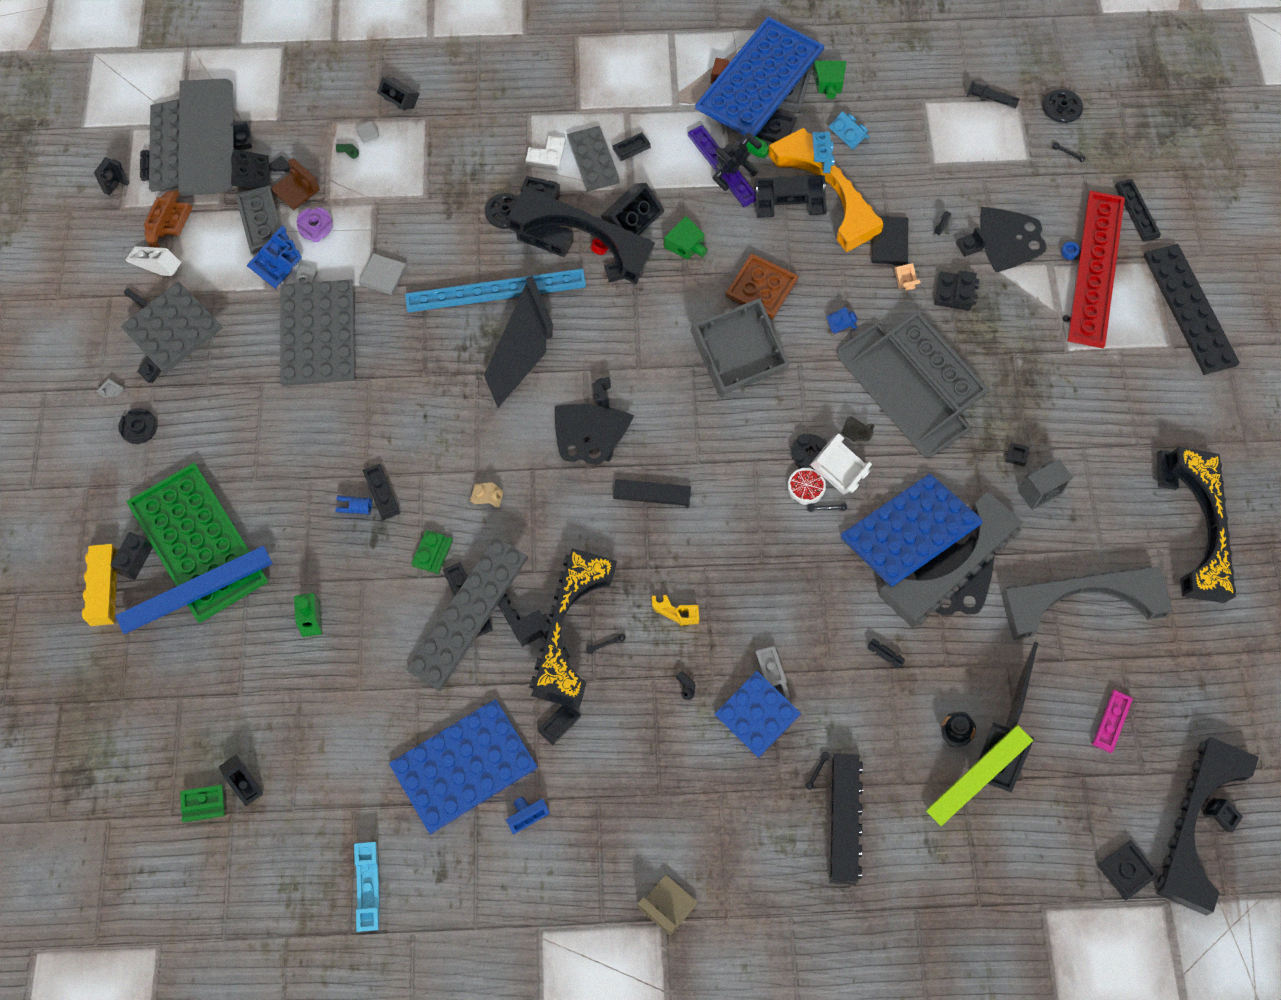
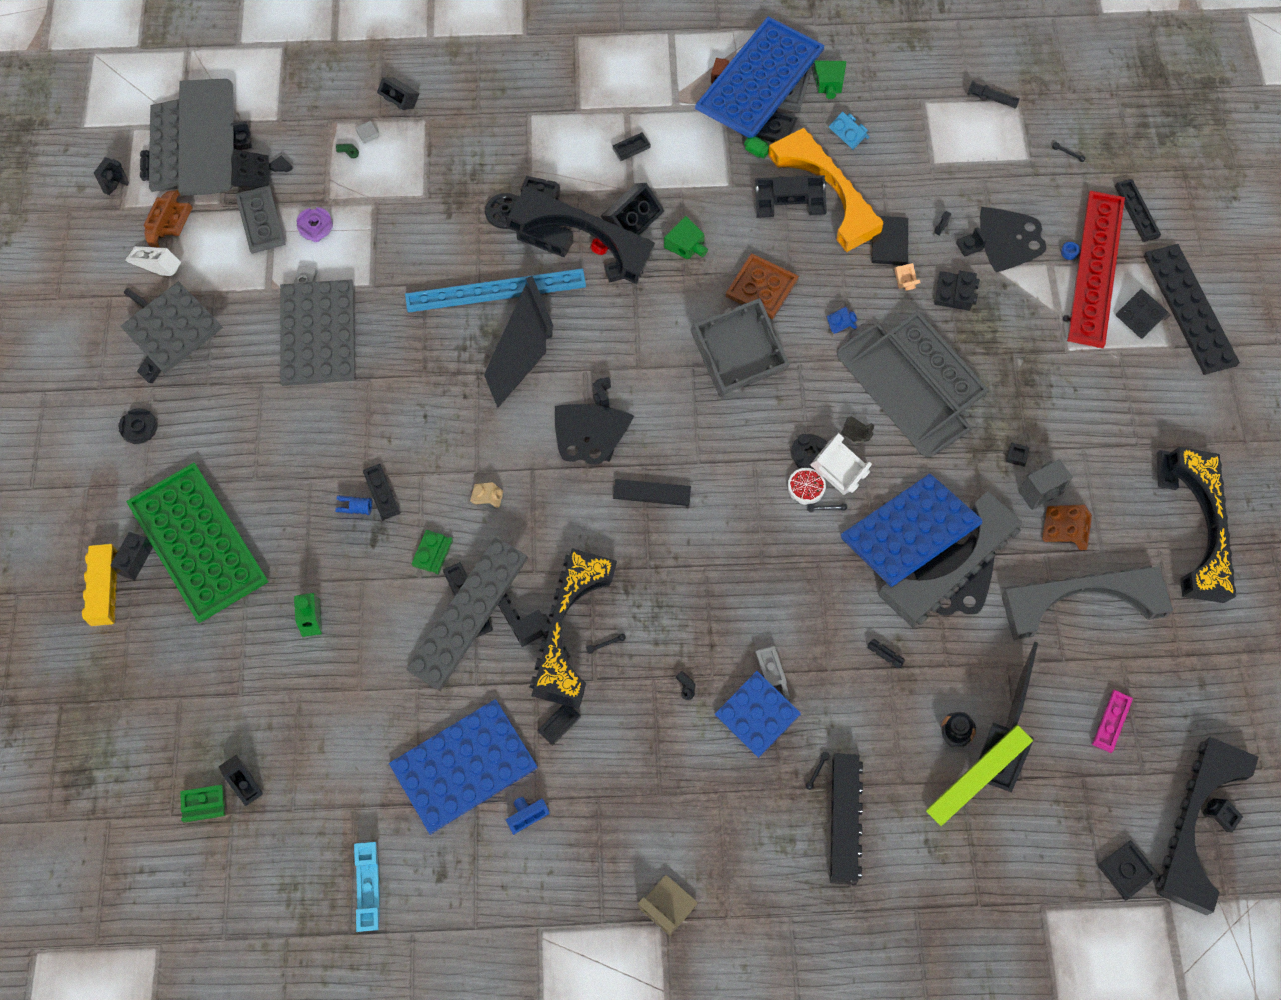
light grey tile [96,378,124,397] -> none
blue tile [115,546,273,634] -> none
blue slope [247,225,302,289] -> none
reddish brown bracket [271,158,320,210] -> none
light grey tile [359,253,407,296] -> none
white plate [525,136,566,170] -> none
dark grey plate [567,126,620,192] -> none
yellow piece [652,595,699,626] -> none
dark purple tile [688,125,756,207] -> none
black plate [712,132,762,191] -> none
dark azure bracket [812,132,834,173] -> none
black plate [1043,89,1083,123] -> none
none -> dark orange bracket [1042,505,1092,550]
none -> black bracket [1116,288,1171,339]

